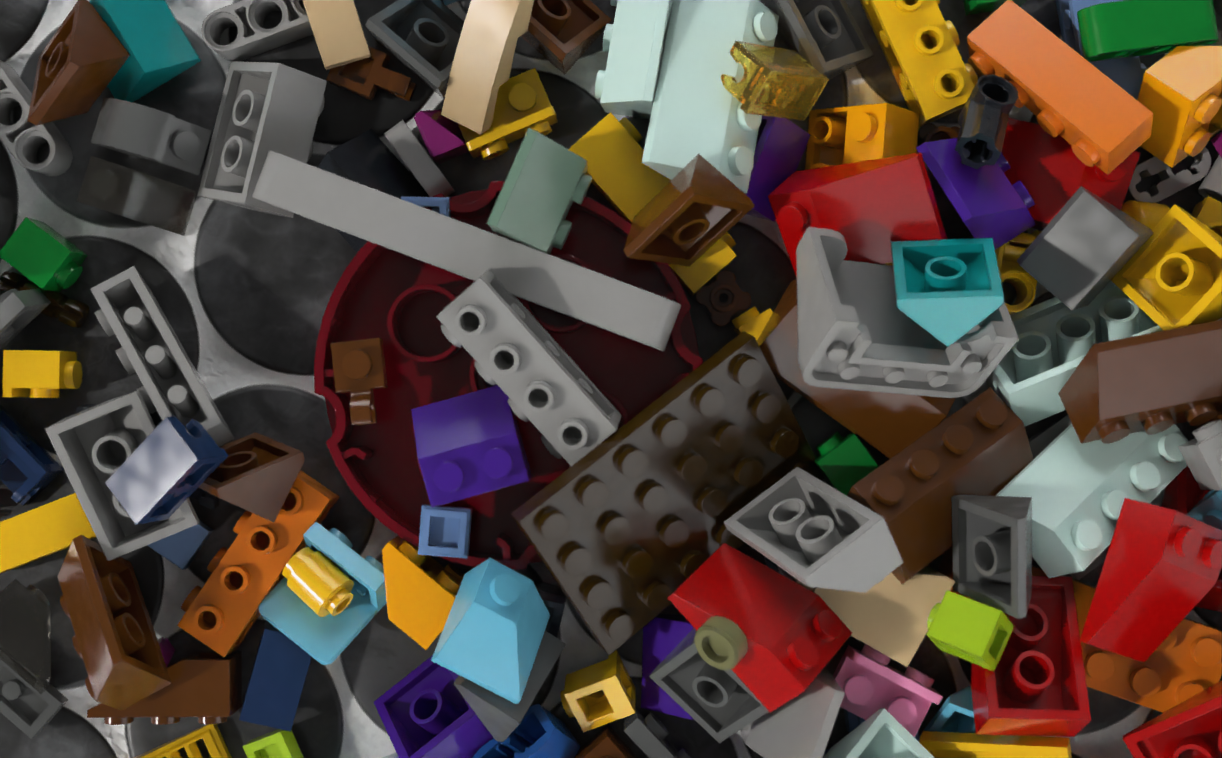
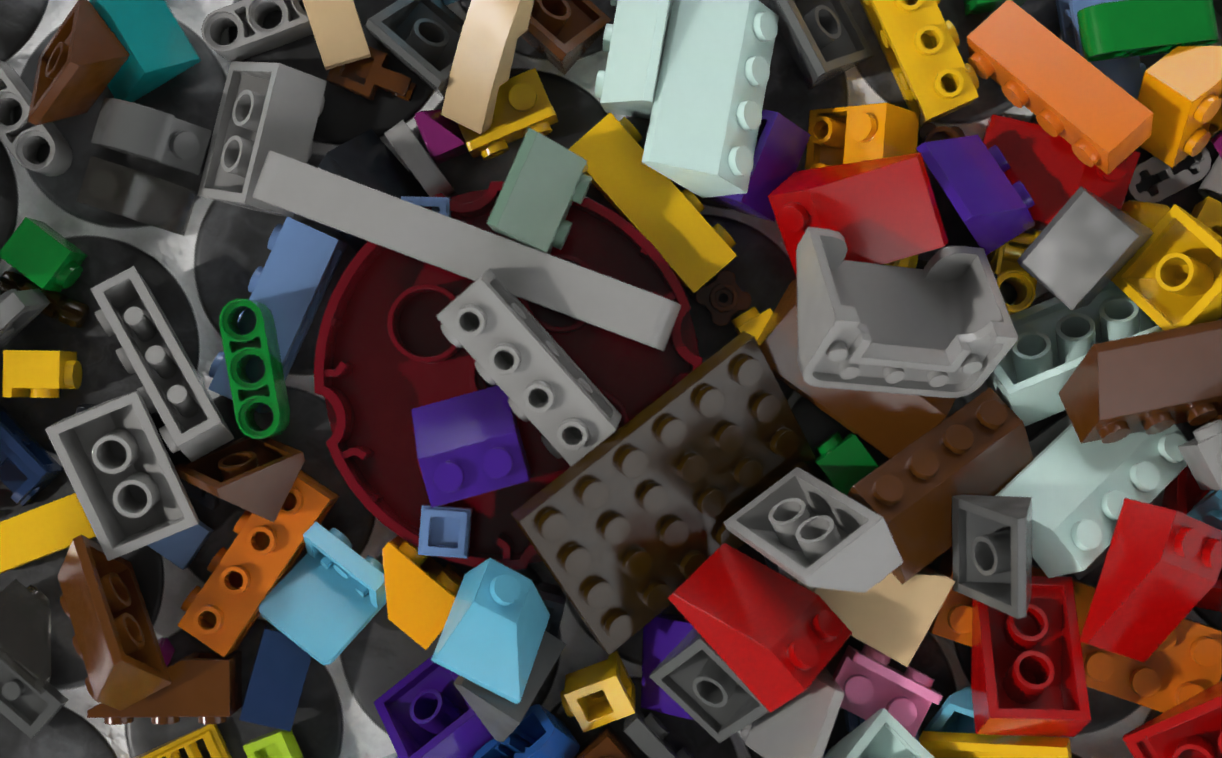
hinge [105,416,229,525] -> none
yellow brick [282,547,354,617] -> none
reddish brown plate [331,338,388,425] -> none
reddish brown slope [624,154,755,267] -> none
olive tile [694,616,748,670] -> none
clear yellow hinge [721,41,829,120] -> none
teal slope [891,238,1004,347] -> none
lime brick [926,590,1014,672] -> none
black piece [955,75,1018,169] -> none
none -> medium blue brick [208,216,347,413]
none -> green beam [219,299,290,439]

